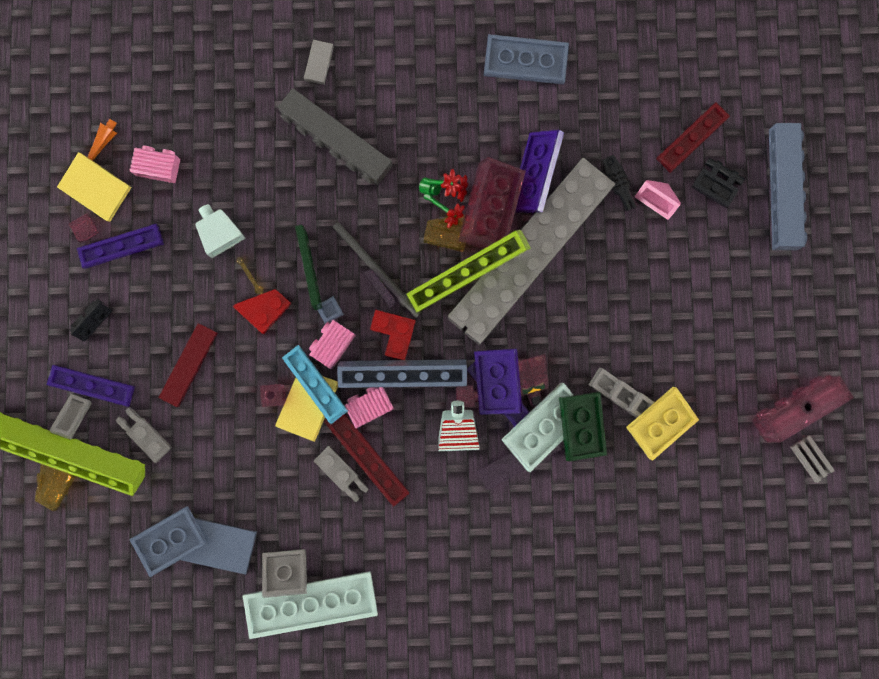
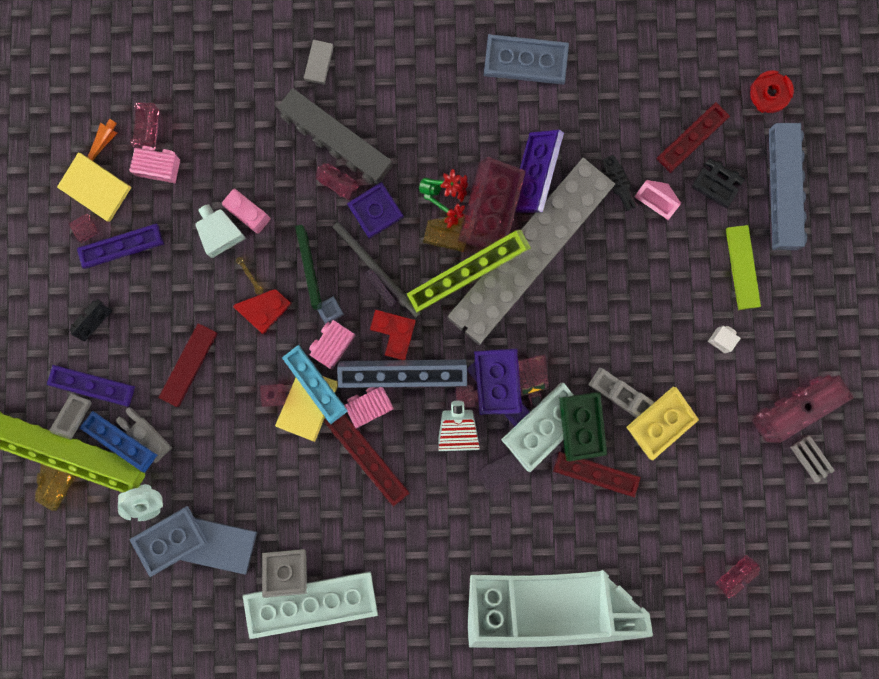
light grey hinge [314,446,369,502] -> none
none -> blue tile [80,411,158,473]
none -> light aqua plate [118,484,163,521]
none -> clear pink hinge [130,102,159,149]
none -> bright pink brick [222,188,270,234]
none -> clear pink hinge [315,163,359,200]
none -> dark purple tile [347,182,404,239]
none -> light aqua slope [468,570,653,648]
none -> dark red tile [553,451,641,498]
none -> white plate [708,326,741,353]
none -> clear pink hinge [715,555,761,598]
none -> lime tile [726,225,761,310]
none -> red plate [750,70,794,113]

